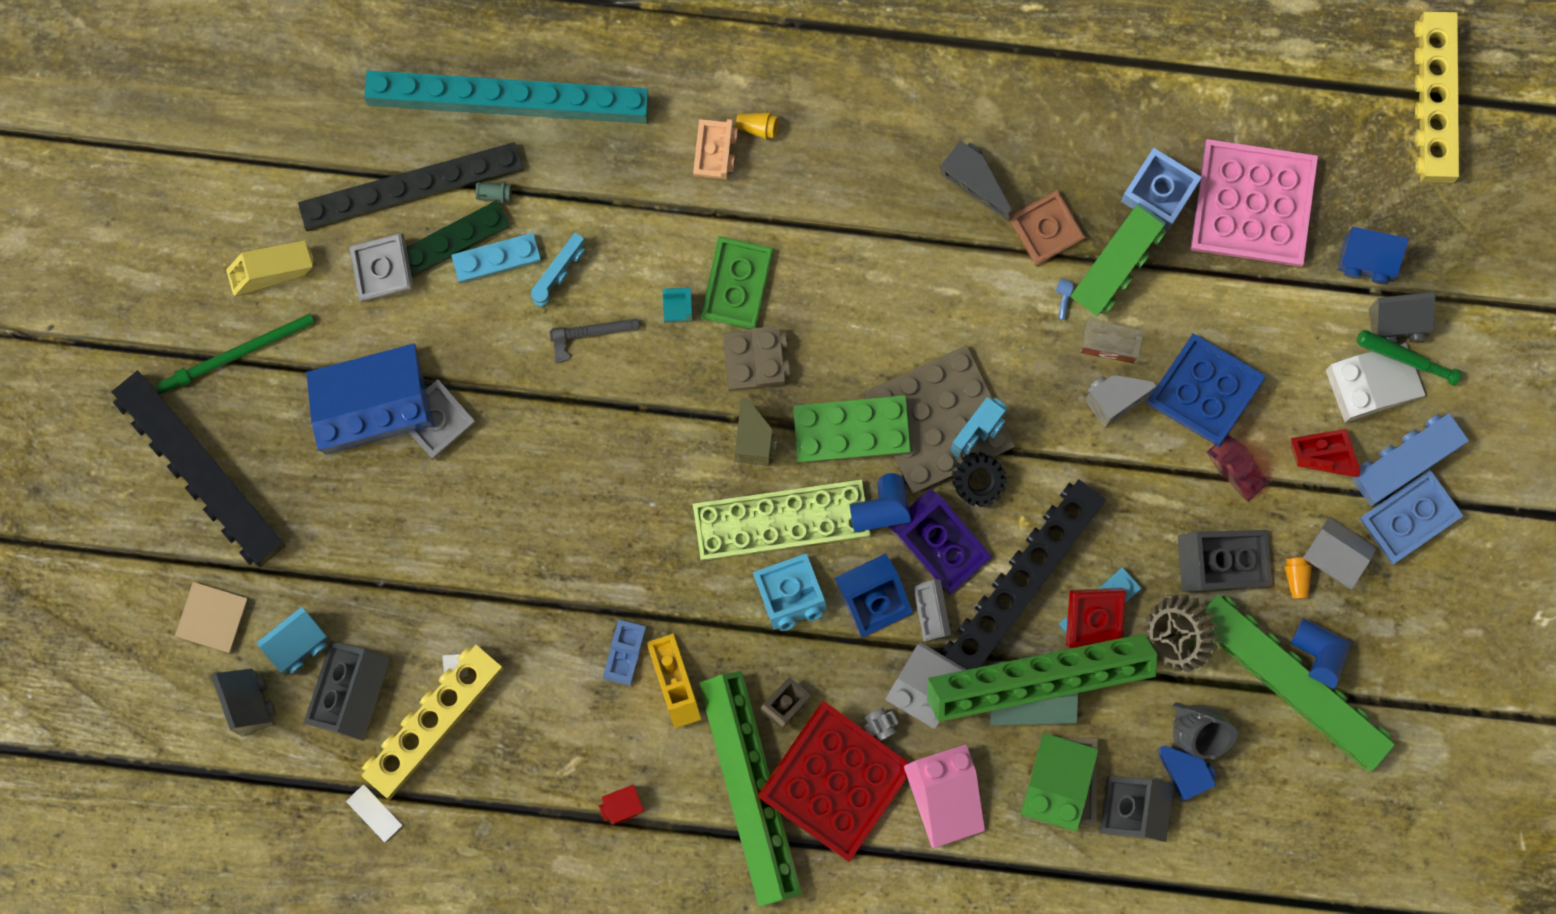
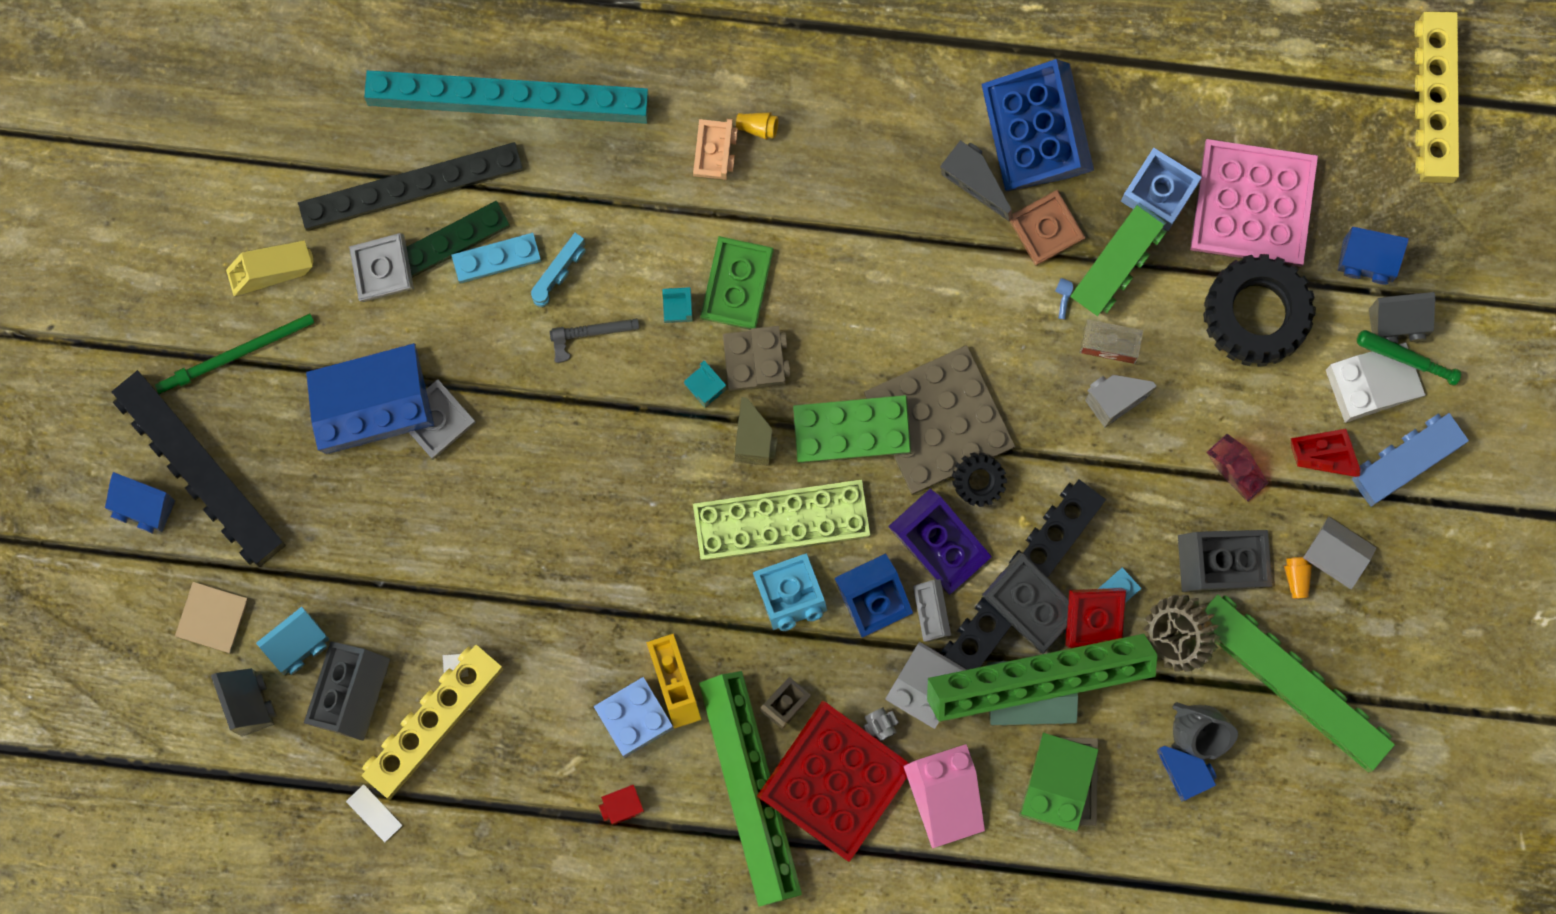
sand green pin [475,181,512,204] -> none
medium blue slope [603,619,646,686] -> none
blue brick [849,473,911,532] -> none
medium azure plate [950,397,1008,458] -> none
dark grey slope [1100,776,1174,842] -> none
blue plate [1147,333,1266,448] -> none
blue brick [1290,618,1352,689] -> none
medium blue plate [1359,470,1463,565] -> none
none -> blue slope [105,472,175,534]
none -> light blue brick [594,677,673,758]
none -> teal panel [684,360,727,408]
none -> blue slope [981,59,1094,191]
none -> dark grey tile [982,553,1069,654]
none -> black tyre [1203,254,1316,367]

